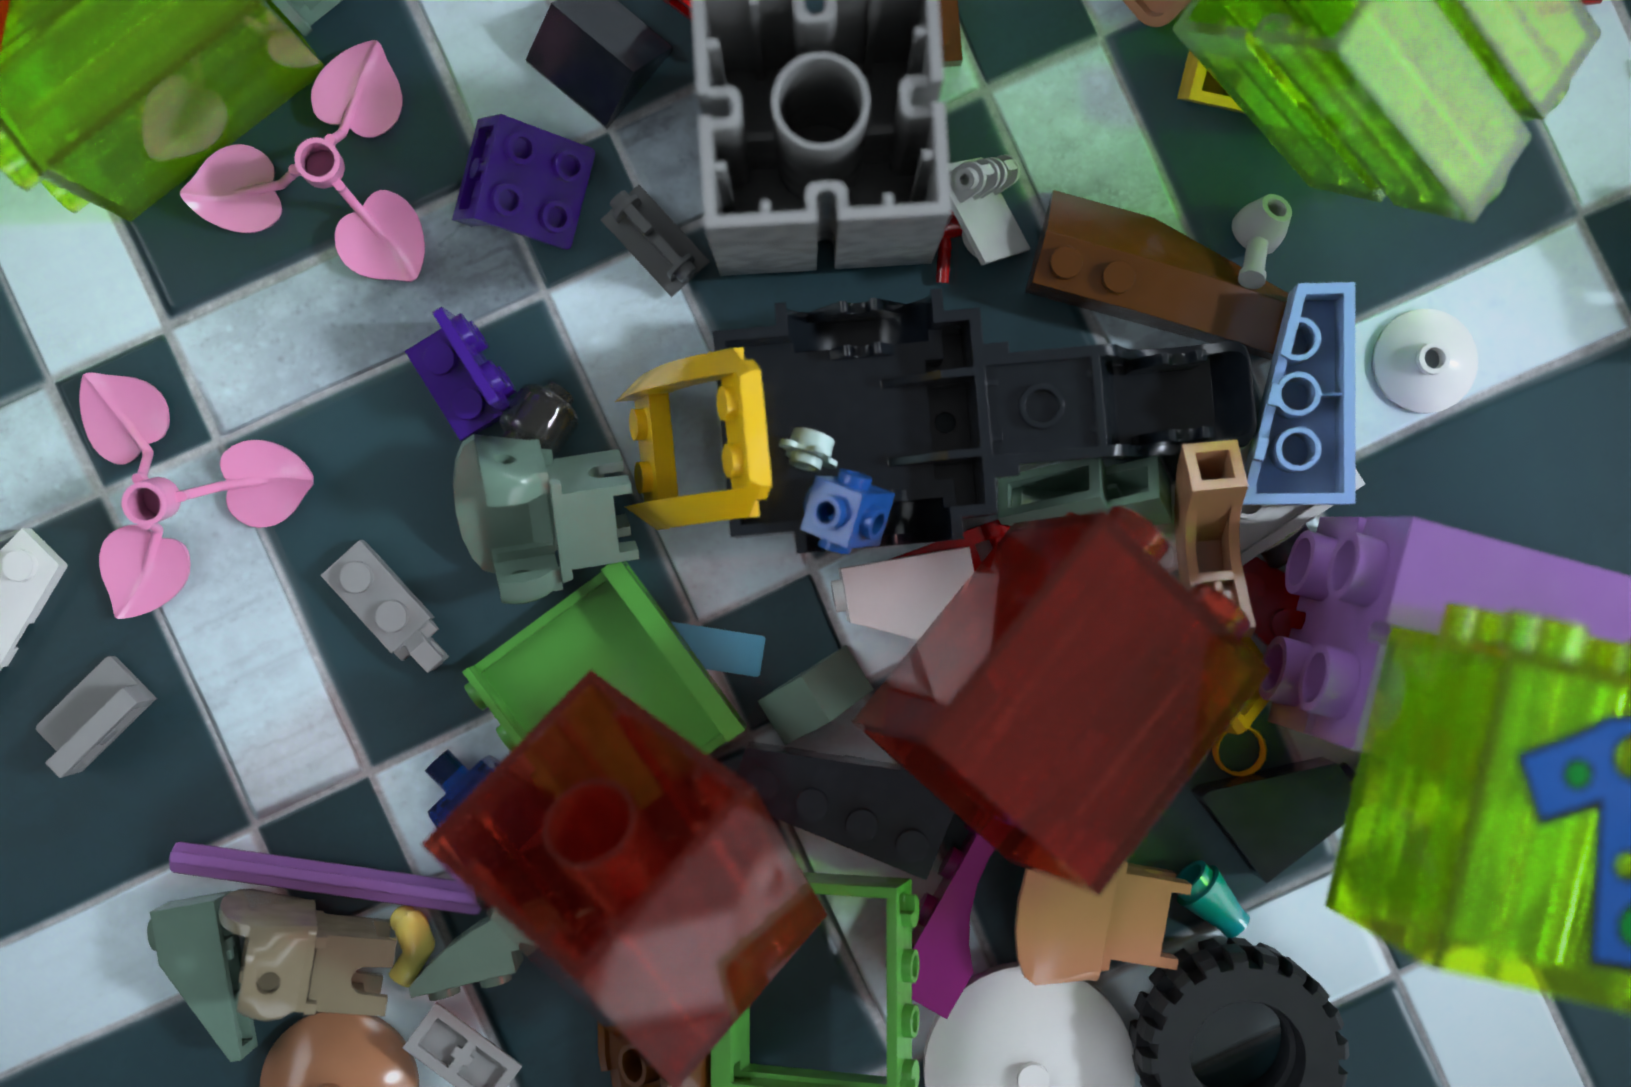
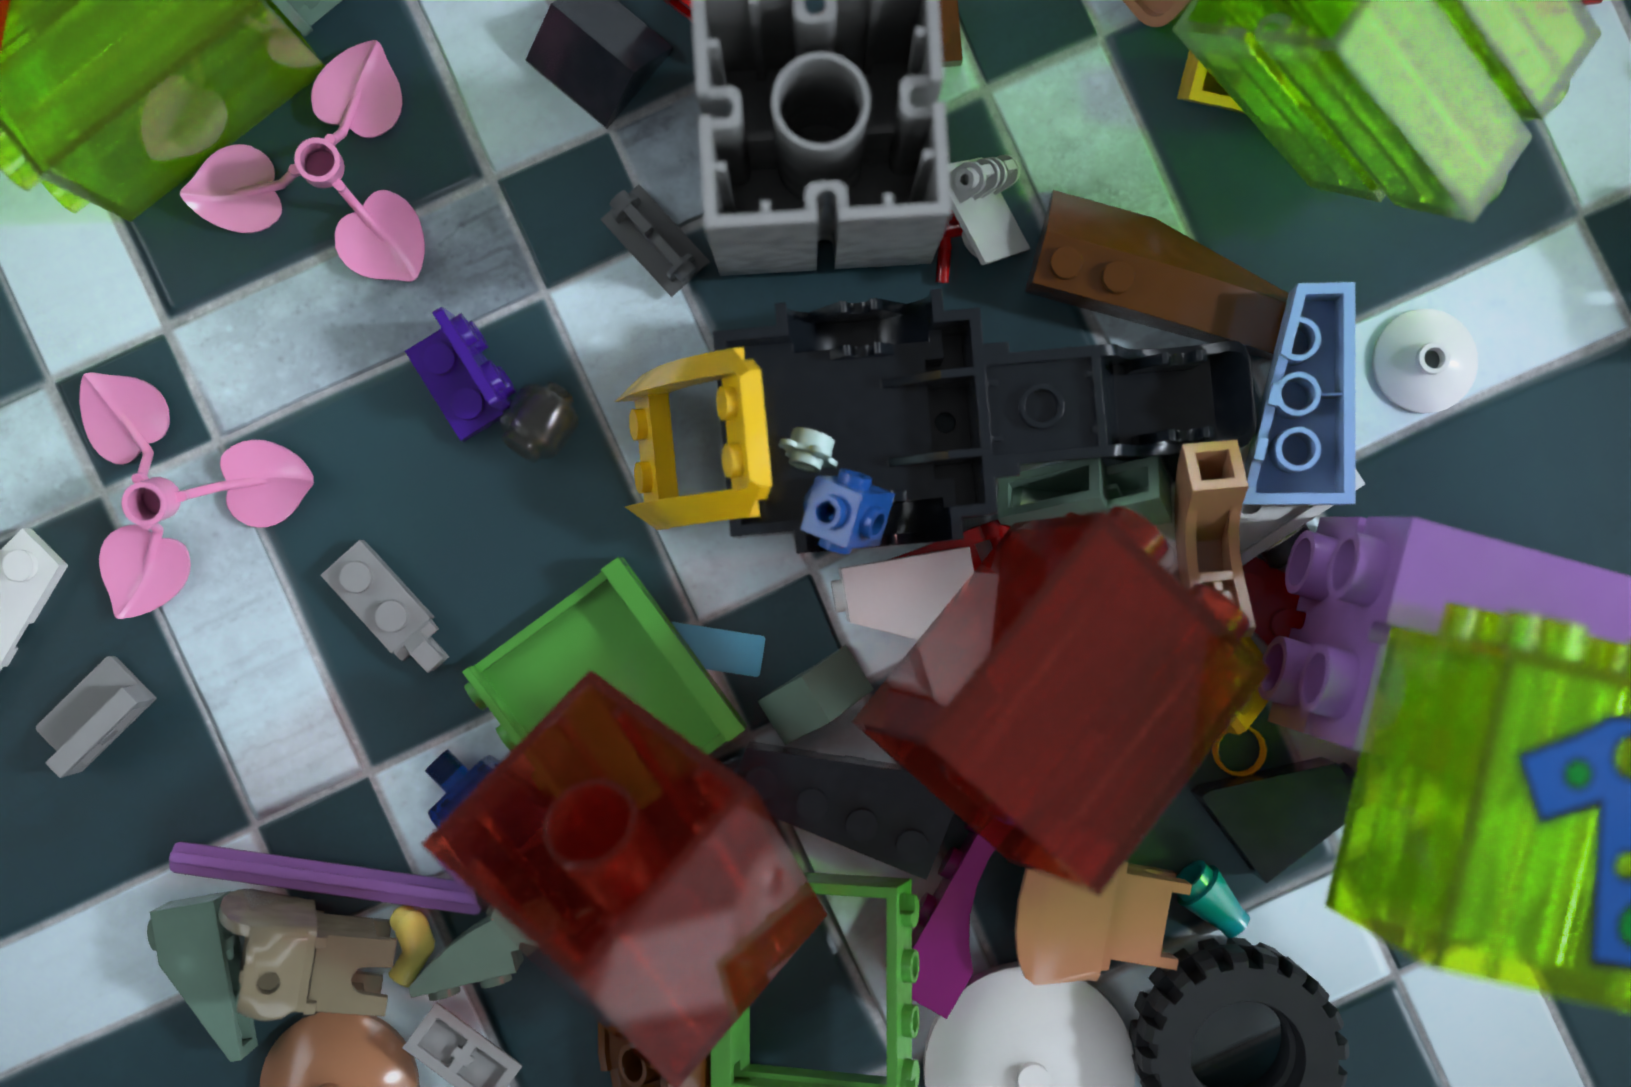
dark purple bracket [452,114,595,250] -> none
sand green piece [453,434,639,604] -> none
light grey bar [1232,194,1292,289] -> none

